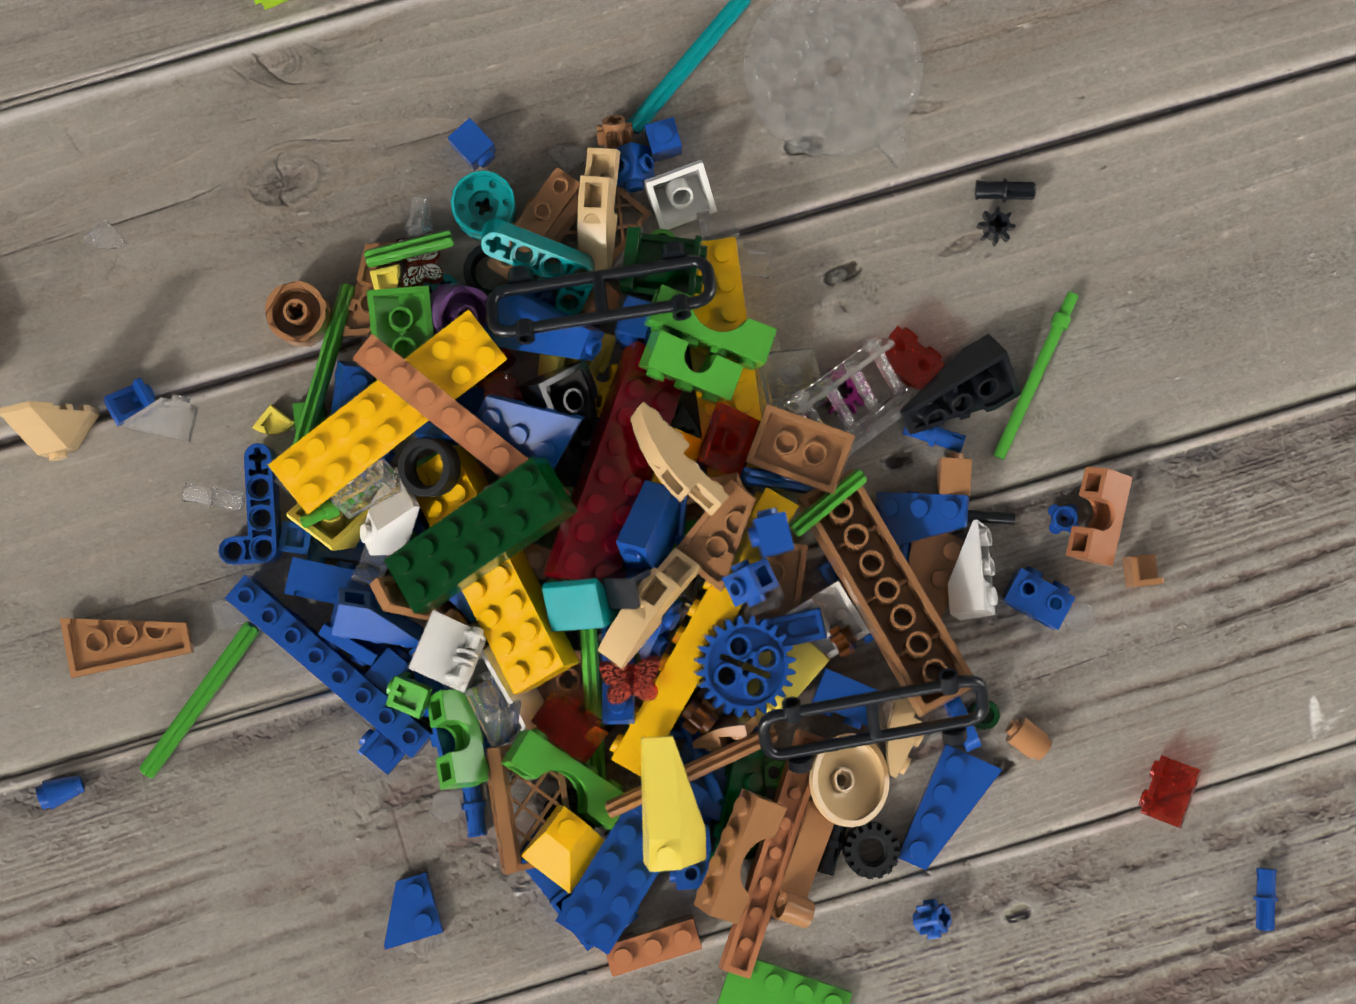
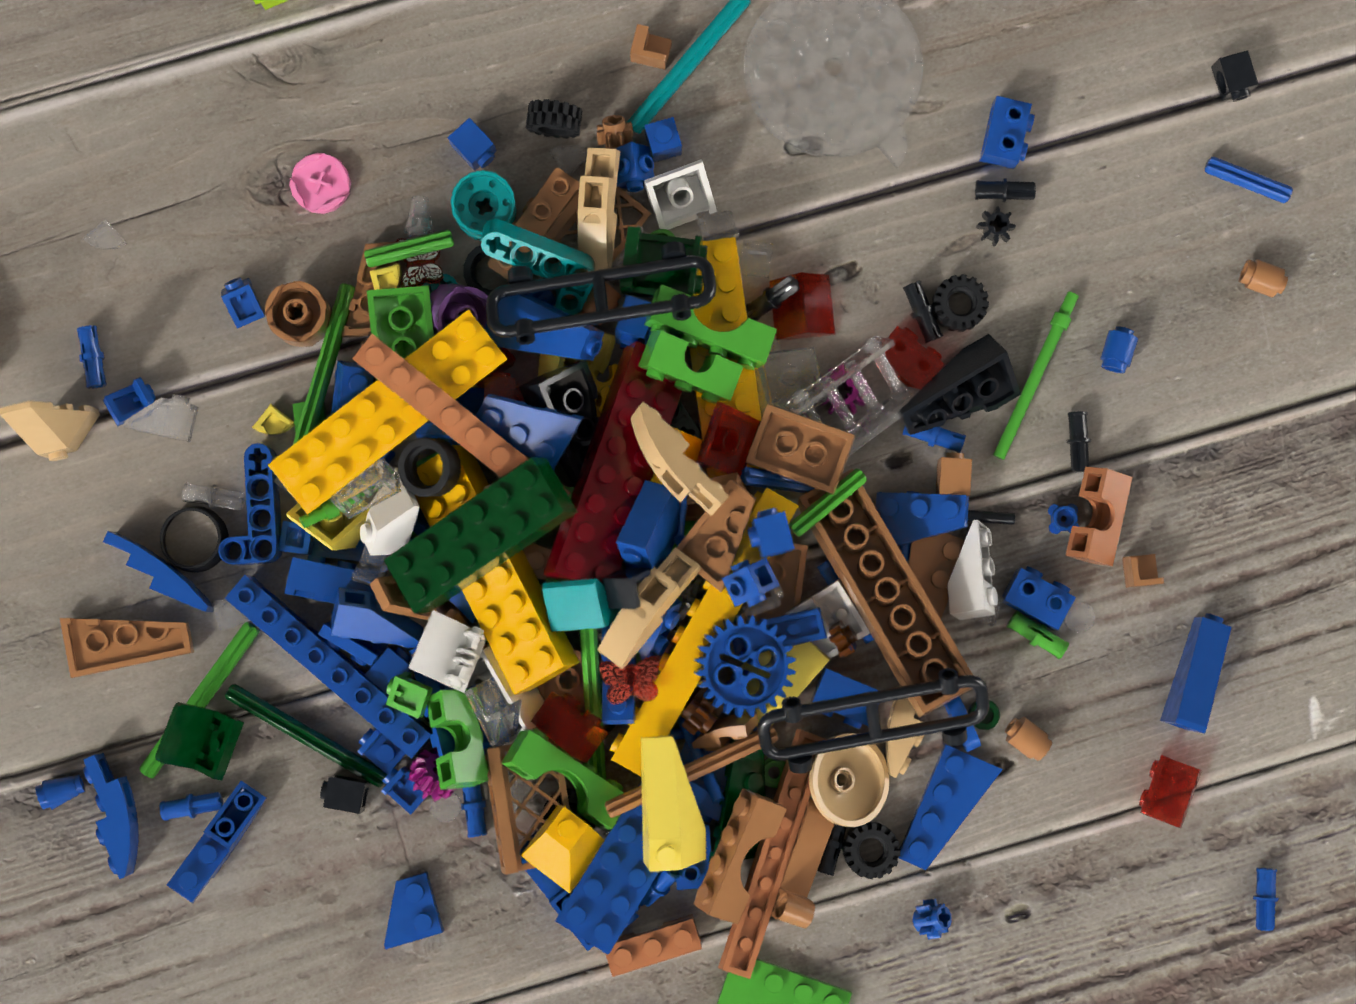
none -> blue pin [77,325,107,389]
none -> blue slope [83,753,139,879]
none -> blue slope [103,531,215,613]
none -> dark green bracket [155,702,244,781]
none -> blue axle [159,792,224,821]
none -> black tyre [160,506,229,573]
none -> blue slope [167,781,267,903]
none -> blue bracket [221,277,265,329]
none -> dark green axle [225,684,387,787]
none -> bright pink tile [289,153,351,214]
none -> black brick [320,774,370,814]
none -> blue bracket [381,766,429,815]
none -> magenta gear [408,747,457,802]
none -> black tyre [526,99,582,139]
none -> medium nougat panel [630,24,672,70]
none -> blue axle [639,870,683,907]
none -> black axle [745,276,800,321]
none -> clear red slope [769,272,835,341]
none -> black pin [903,280,944,344]
none -> black tyre [932,274,989,332]
none -> blue brick [979,96,1035,169]
none -> bright green pin [1007,611,1070,659]
none -> black axle [1066,411,1091,473]
none -> blue brick [1100,326,1138,373]
none -> blue slope [1160,613,1232,734]
none -> blue axle [1204,157,1293,203]
none -> black brick [1211,50,1259,102]
none -> medium nougat brick [1239,259,1288,298]

